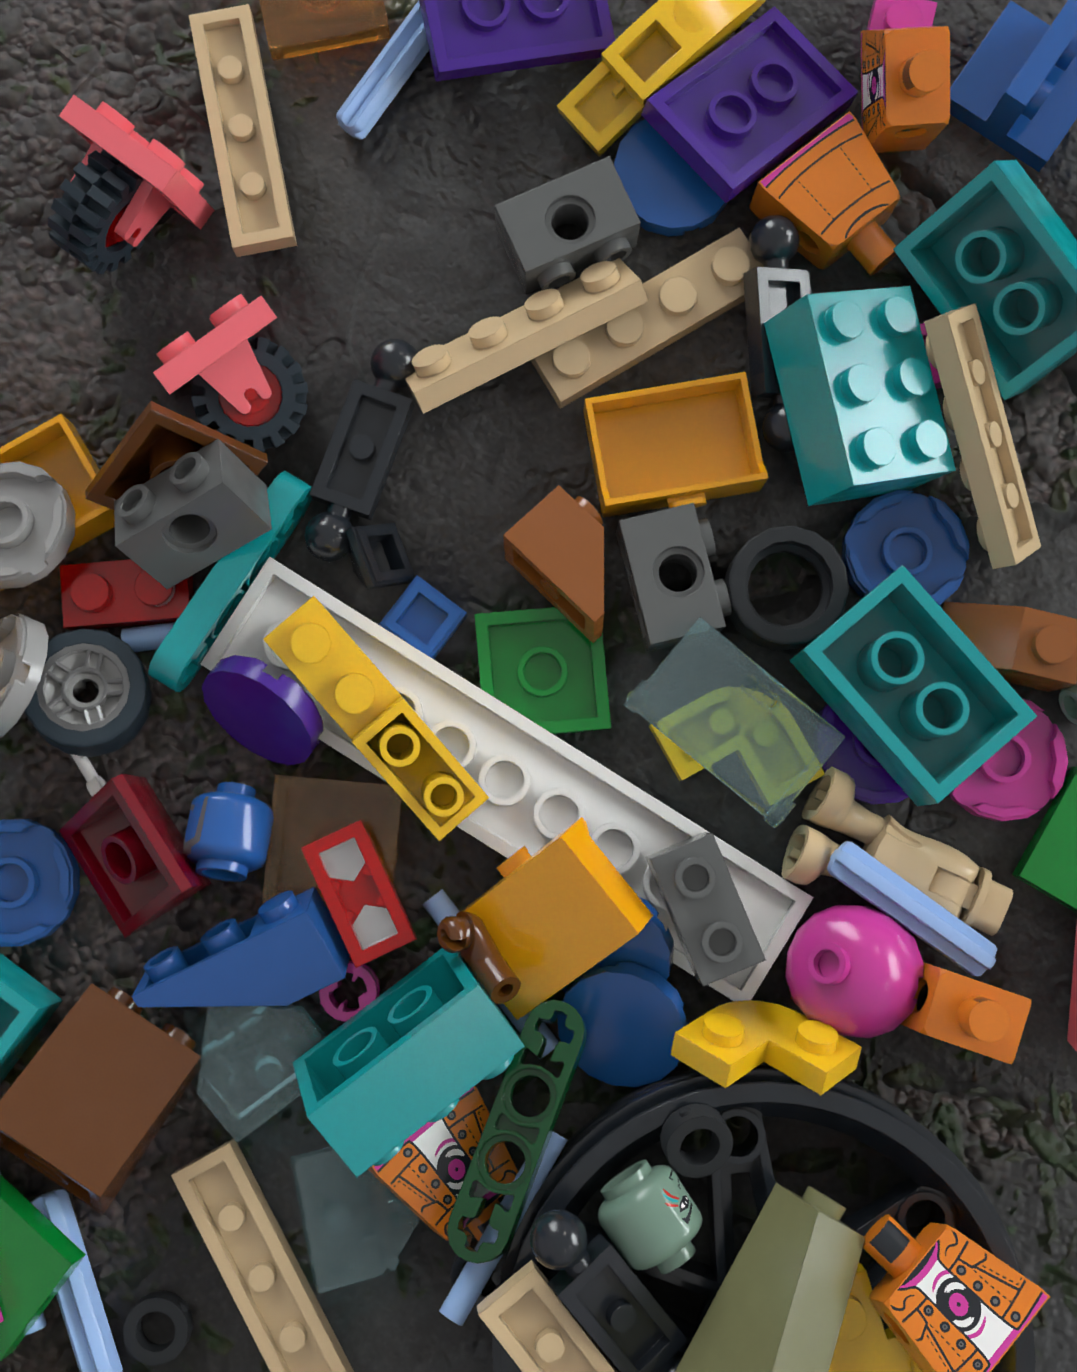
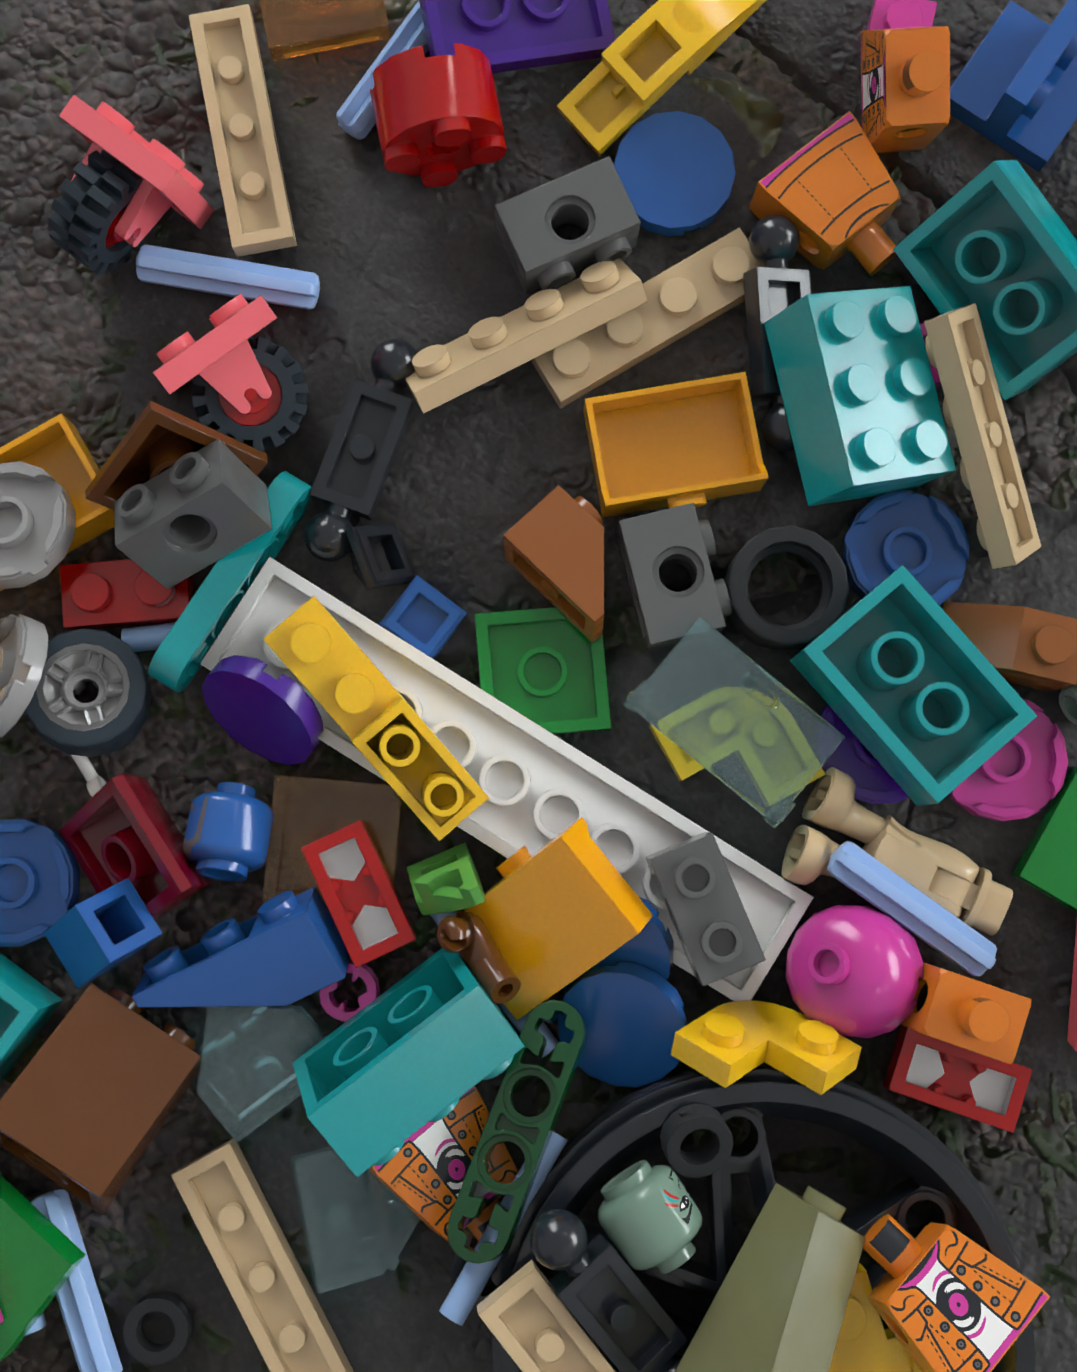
dark purple plate [641,6,858,203] -> none
none -> blue brick [44,878,163,989]
none -> light blue axle [136,245,320,310]
none -> red brick [370,43,507,188]
none -> bright green slope [407,843,486,915]
none -> red piece [883,1025,1033,1133]

